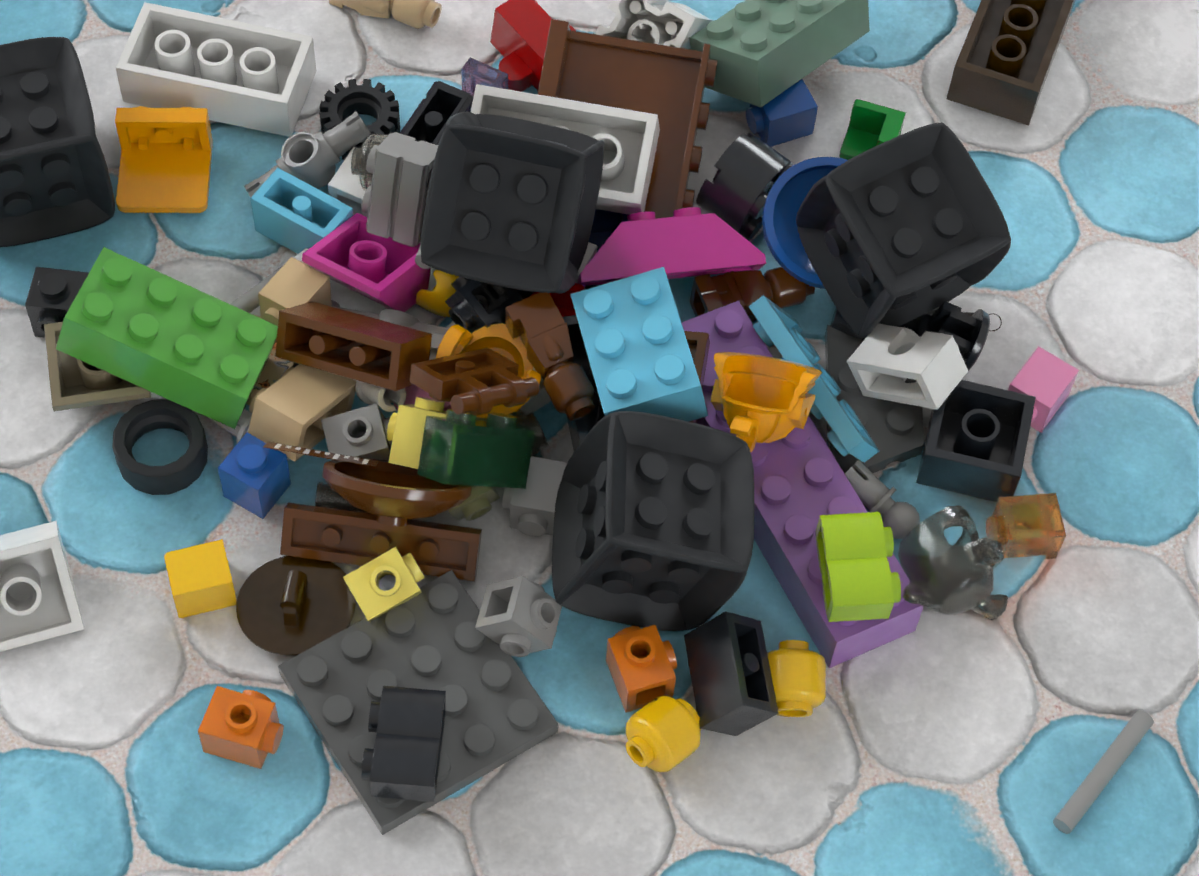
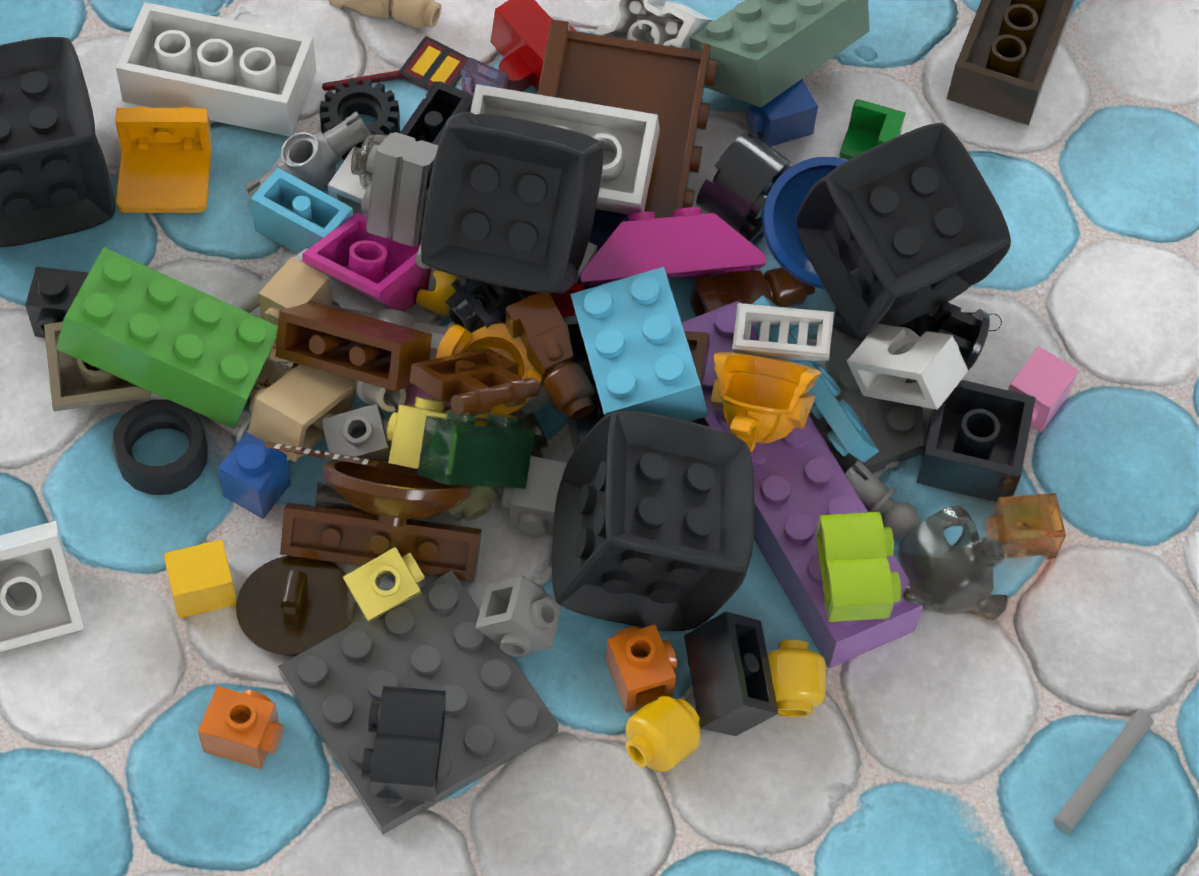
none -> piece [322,36,473,91]
none -> white slope [732,303,834,361]

